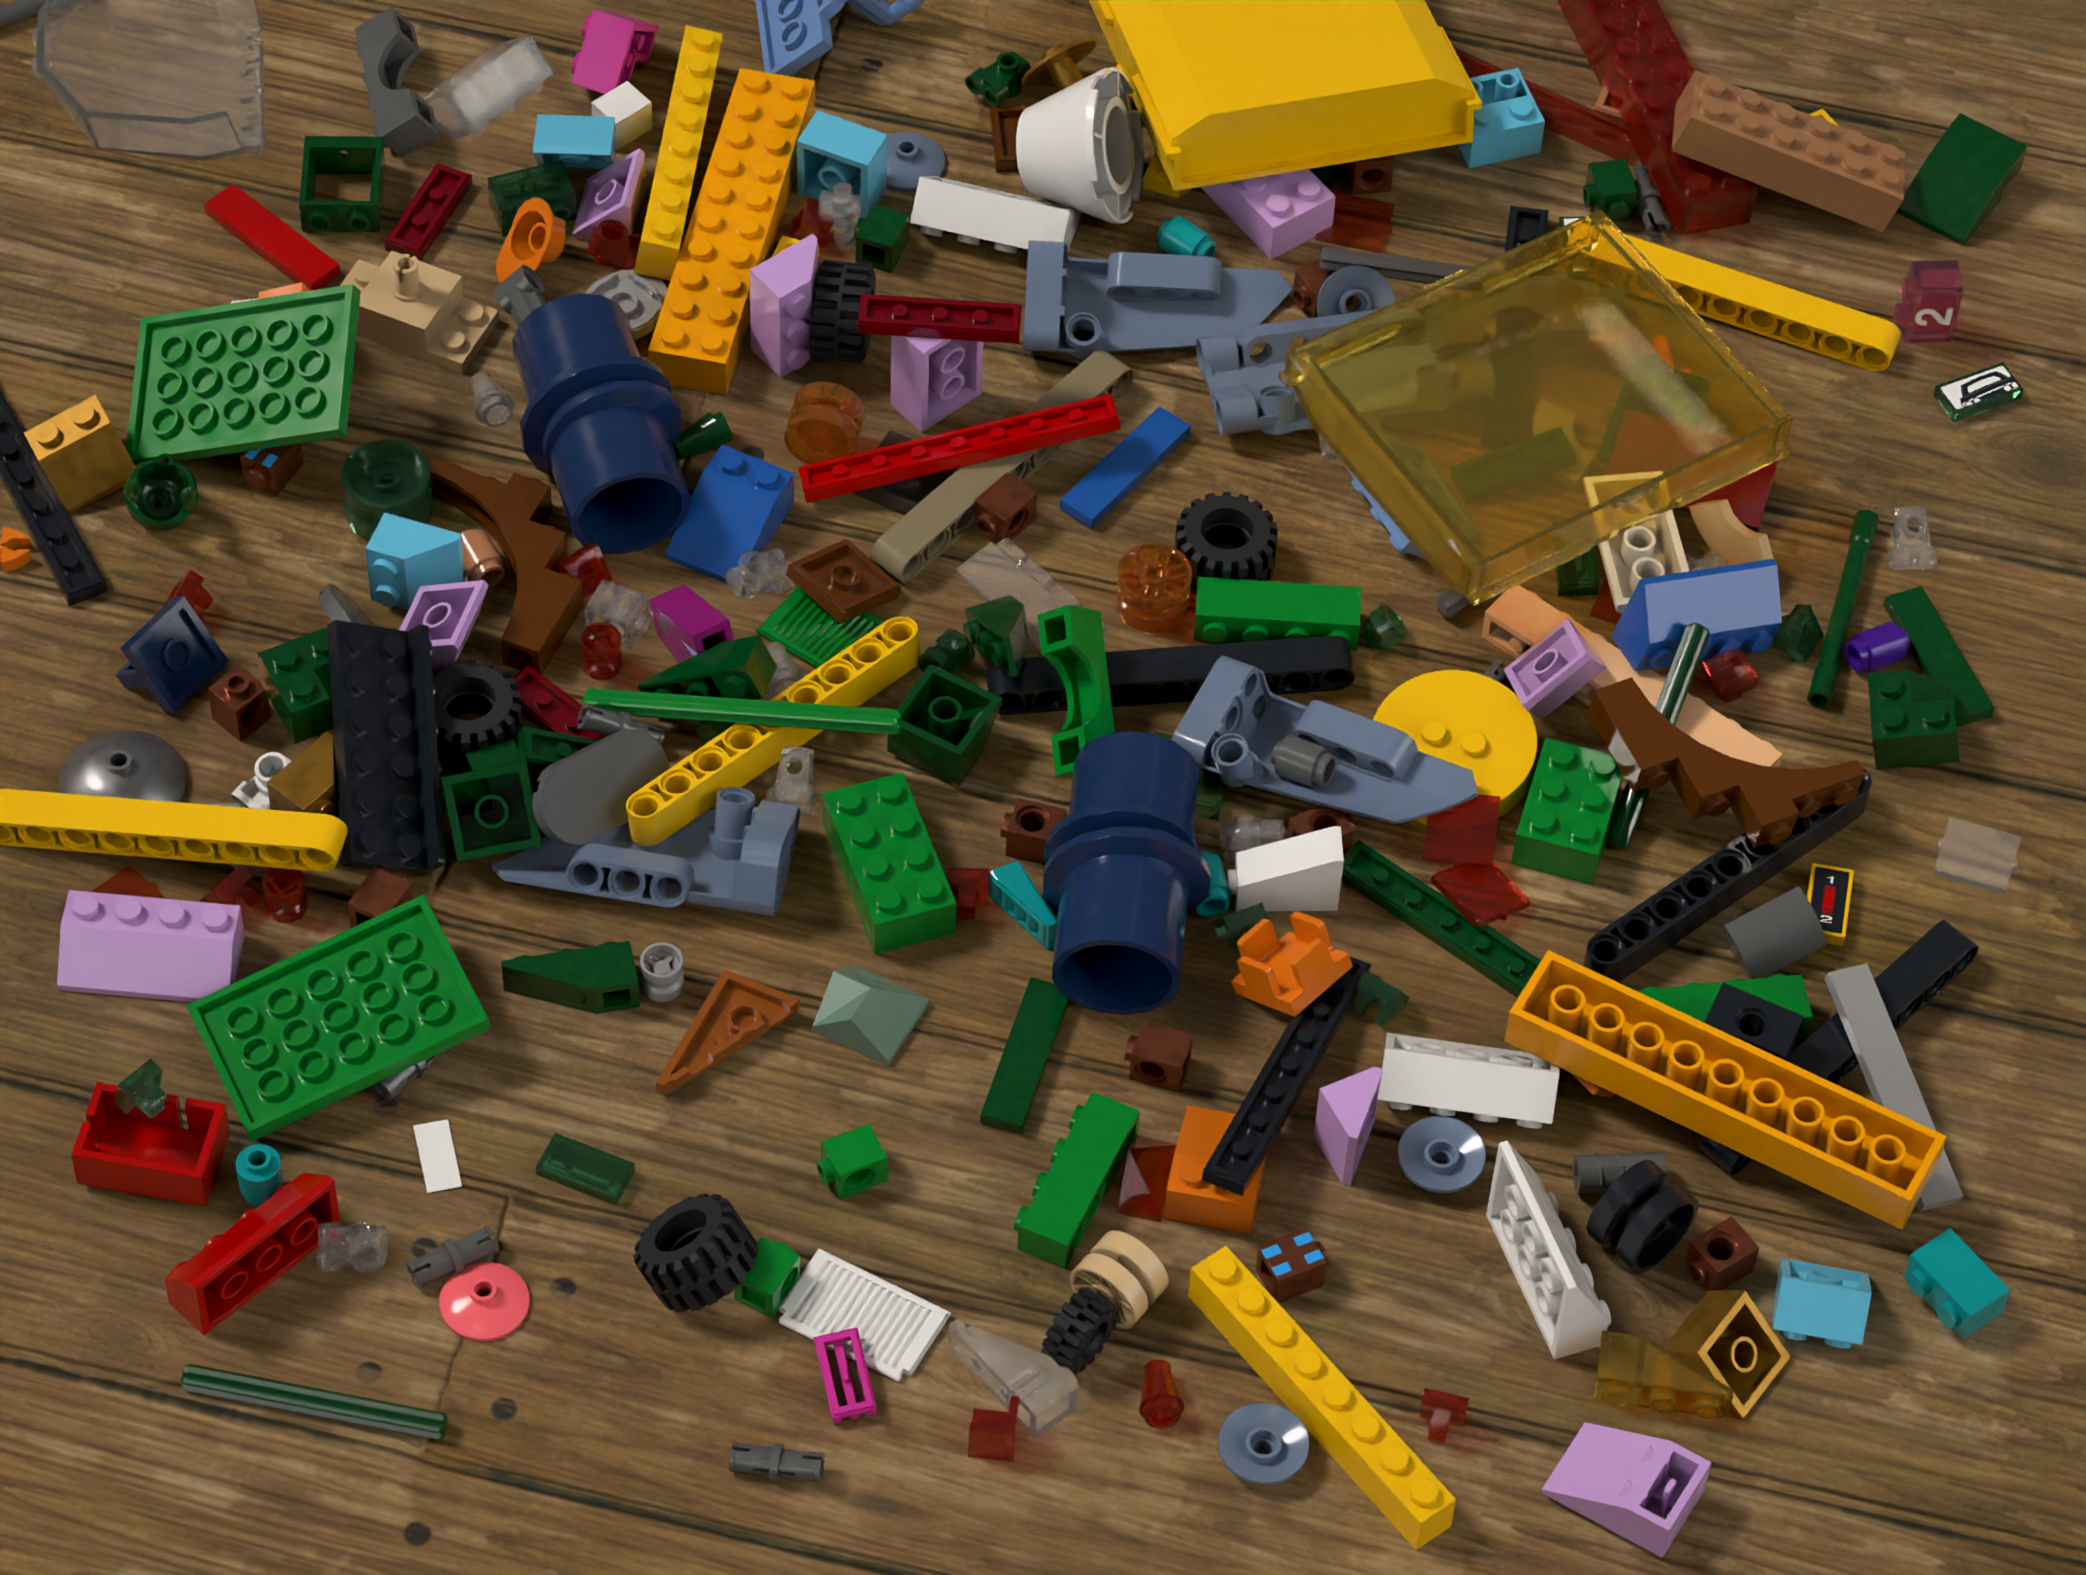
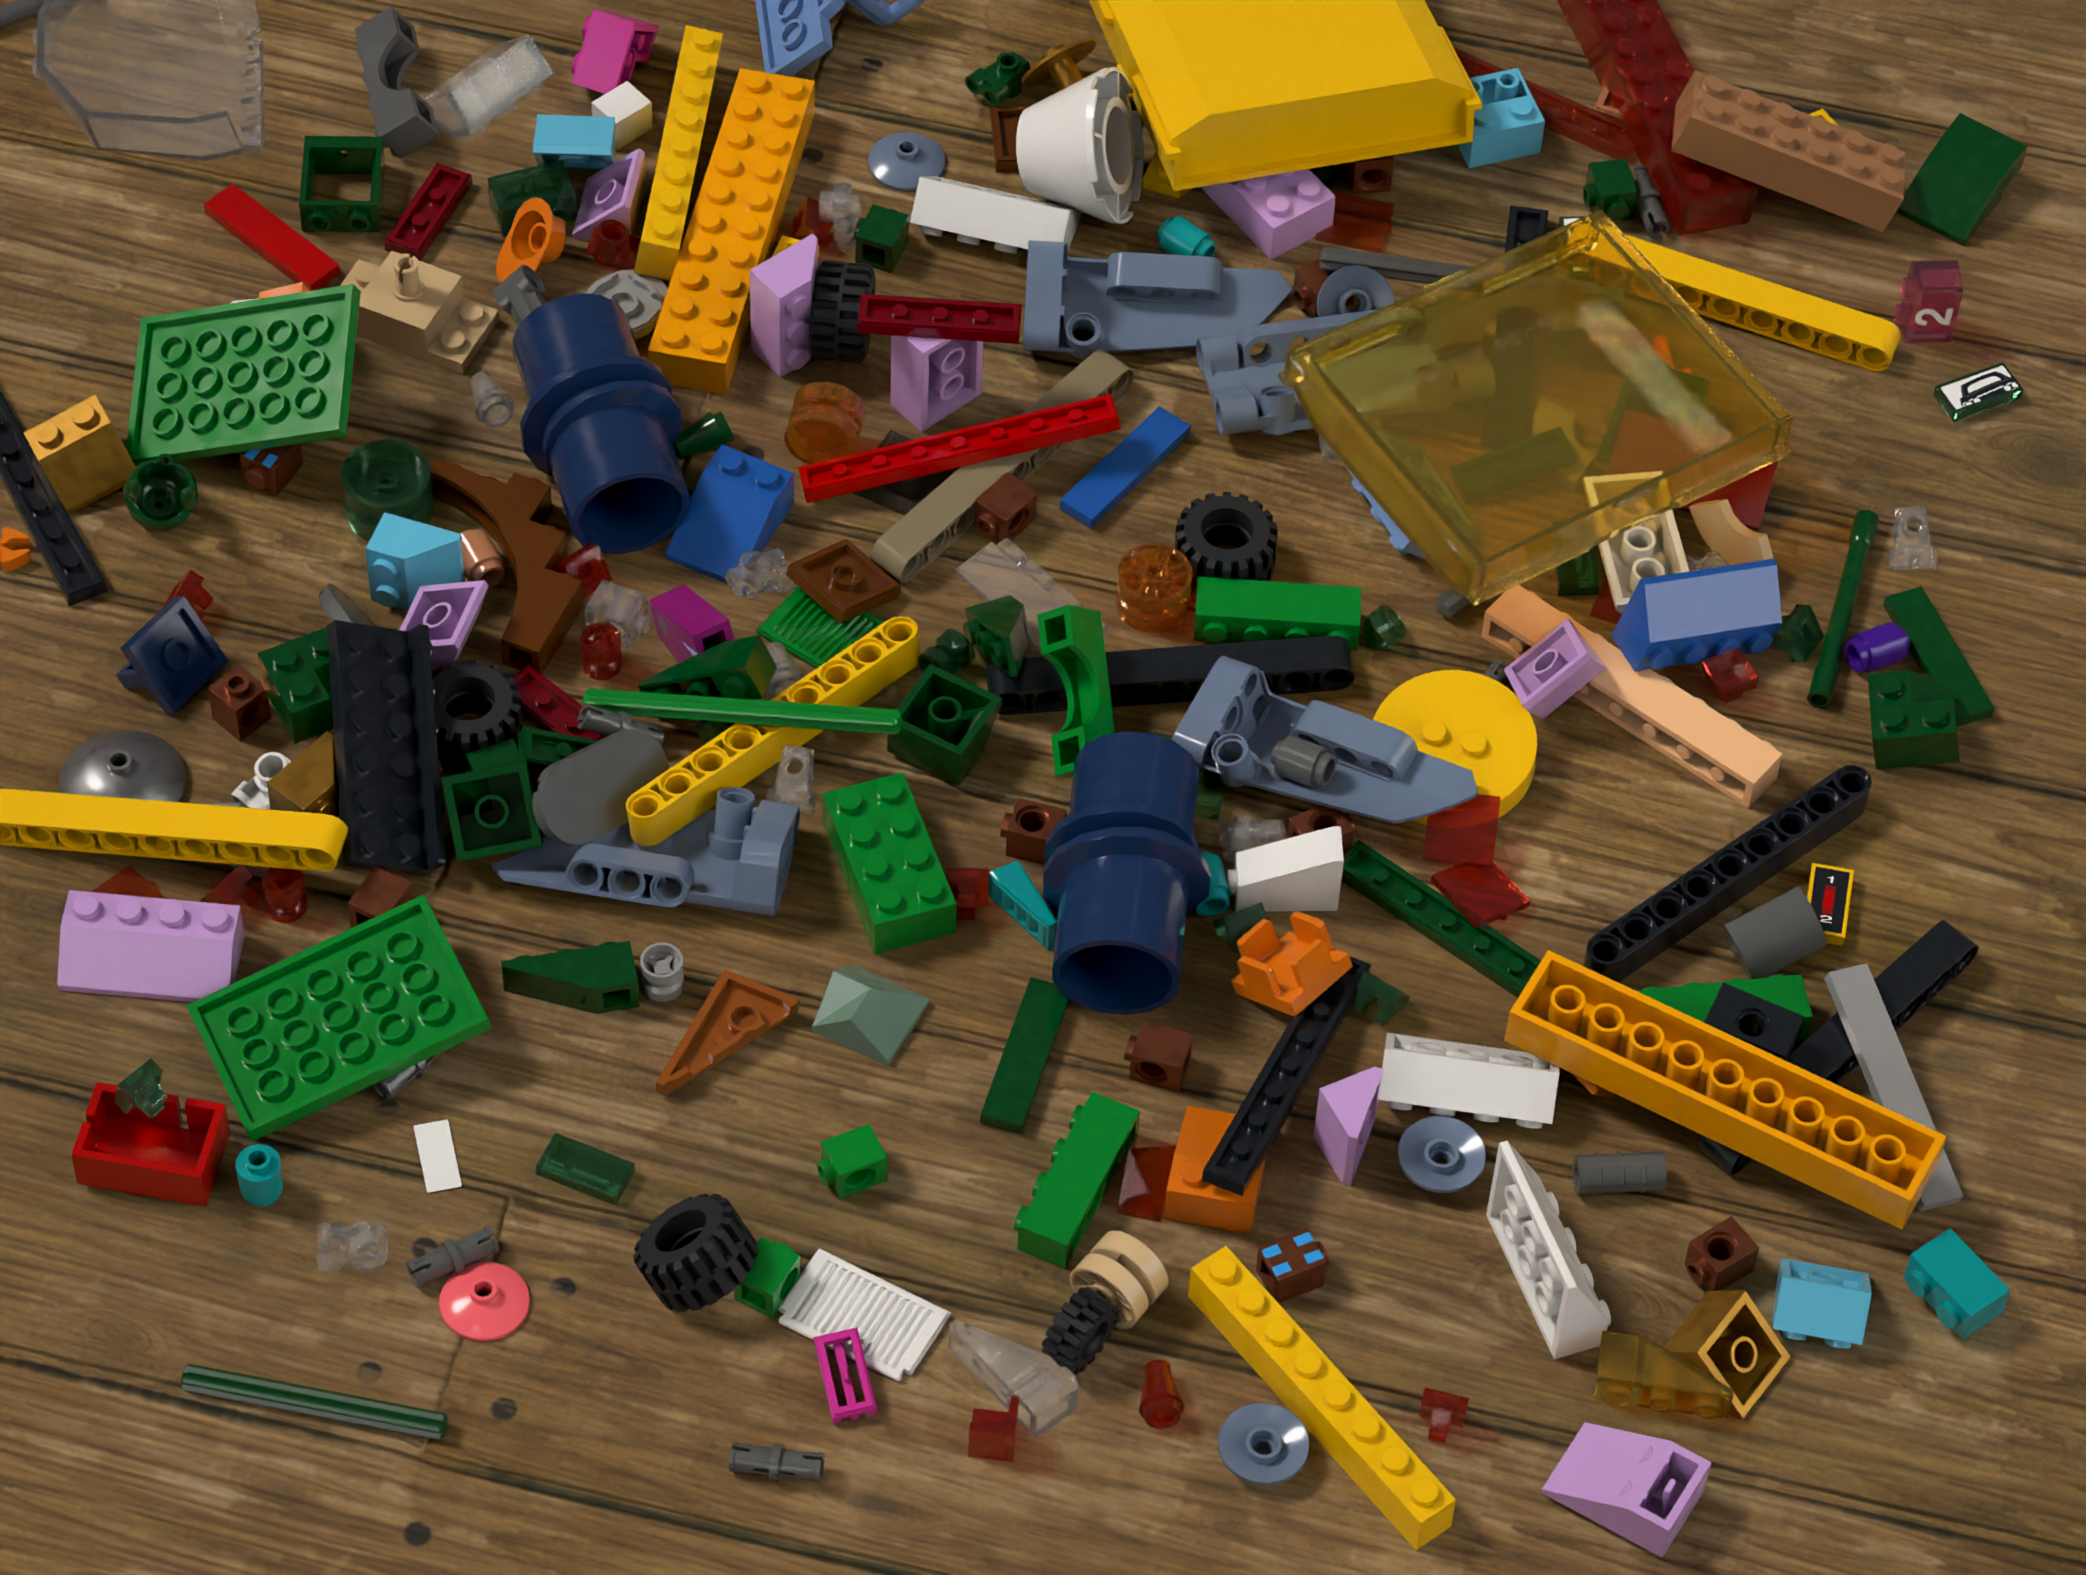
red slope [165,1173,341,1336] -> none
medium azure brick [797,110,888,218] -> none
green brick [1511,738,1624,885] -> none
black wheel [1586,1159,1699,1274] -> none
reddish brown arch [1588,677,1865,847] -> none
dark green axle [1606,623,1710,850] -> none
clear piece [1933,817,2021,894] -> none

